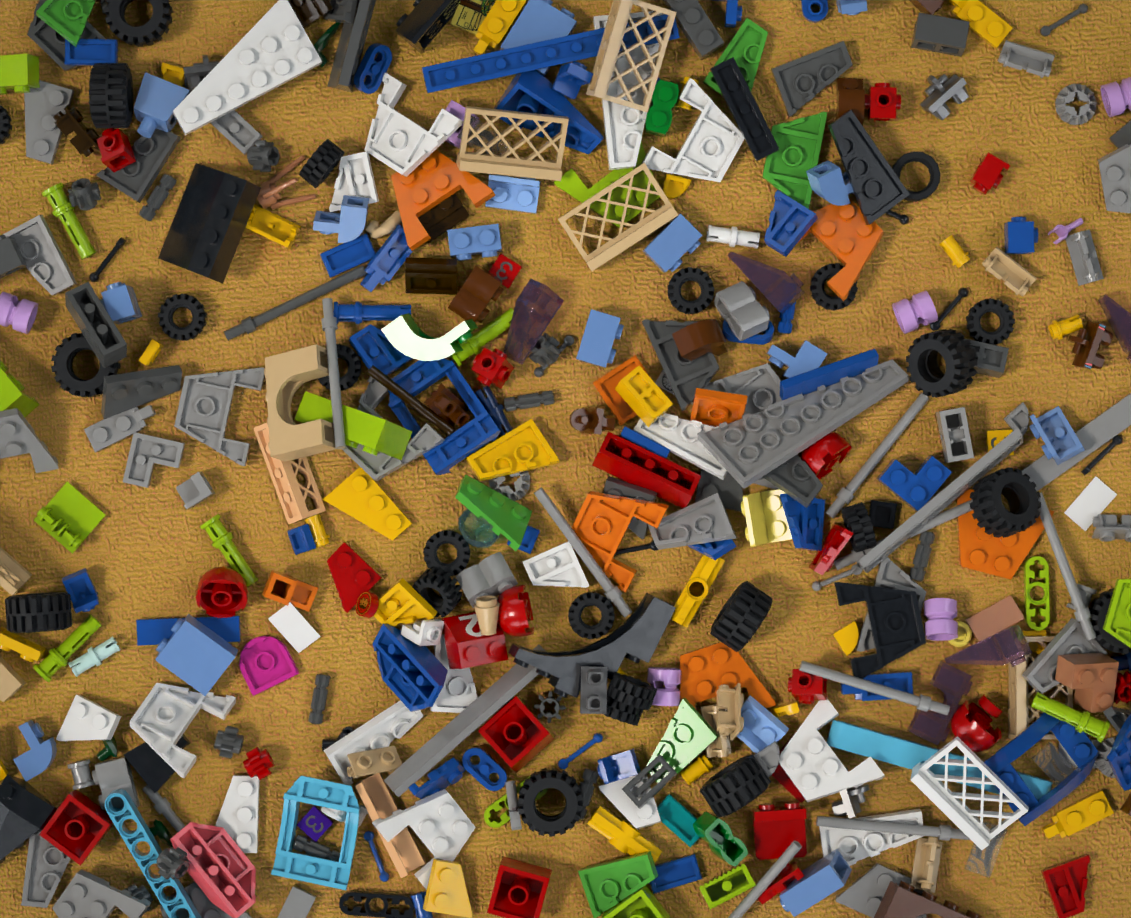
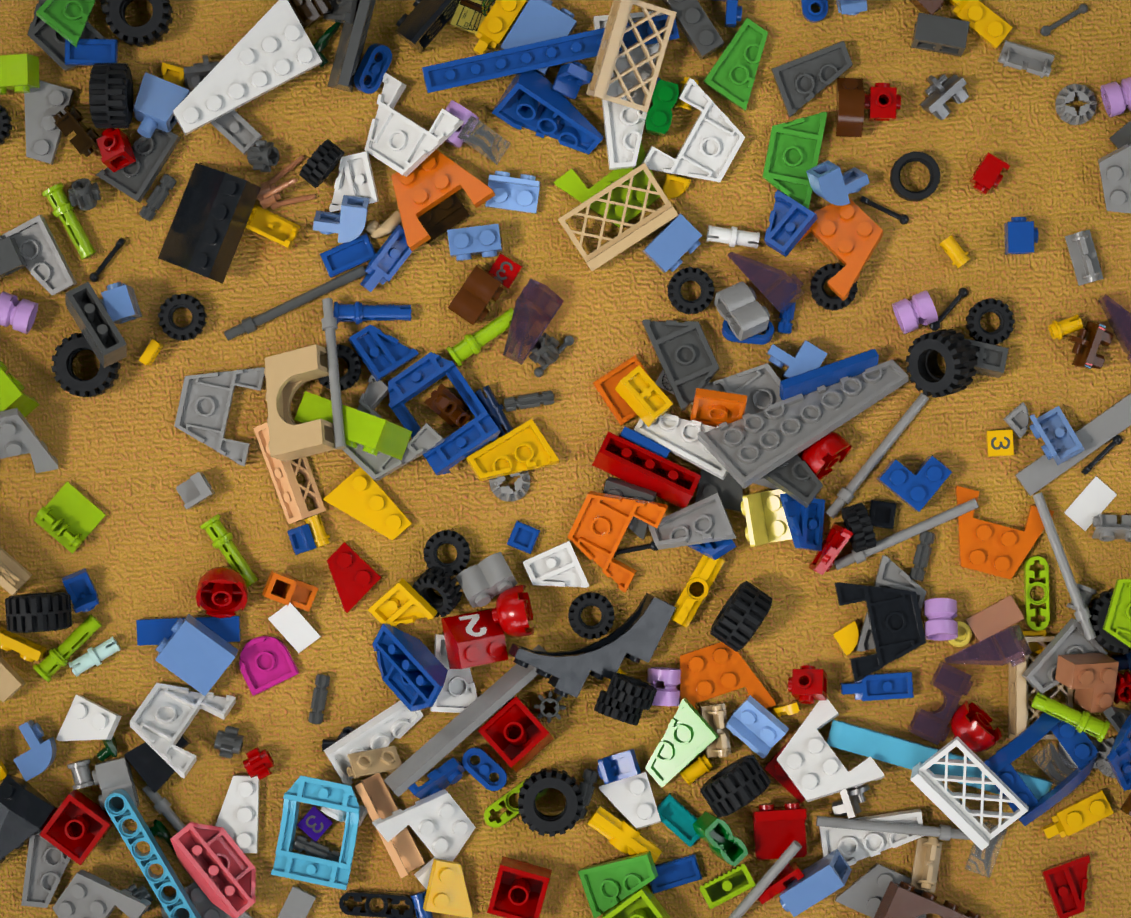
light grey hinge [84,405,156,452] -> none
dark grey wing [101,365,182,419] -> none
light grey plate [123,432,185,488] -> none
dark grey gear [157,847,189,880] -> none
red tile [356,591,379,618] -> none
blue hinge [364,831,389,882] -> none
dark brown bar [367,365,454,436] -> none
arch [381,313,478,361] -> none
white bracket [401,619,444,646] -> none
dark brown plate [405,257,457,295] -> none
bright green wing [455,475,532,551] -> none
tan fence [456,106,569,181] -> none
clear light blue hair [458,509,501,549] -> none
red brick [471,347,514,389] -> none
tan cone [474,595,500,636] -> none
light grey bar [505,781,522,831] -> none
light grey bar [534,487,632,617] -> none
blue hinge [558,733,603,769] -> none
reddish brown hips [569,407,615,435] -> none
medium blue brick [576,309,624,368] -> none
flat silver hips [580,666,608,714] -> none
dark grey tile [622,754,677,809] -> none
reddish brown brick [672,319,727,361] -> none
black plate [710,57,780,162] -> none
tan hinge [717,683,744,741] -> none
light grey tile [754,741,780,777] -> none
light grey bar [799,661,950,715] -> none
light grey hinge [812,564,863,591] -> none
black wing [828,110,910,225] -> none
light grey tile [858,428,1023,573] -> none
light grey brick [936,407,974,463] -> none
black tyre [970,468,1041,538] -> none
red tile [978,694,1003,718] -> none
tan hinge [982,247,1037,297] -> none
lavender hand [1048,218,1084,244] -> none

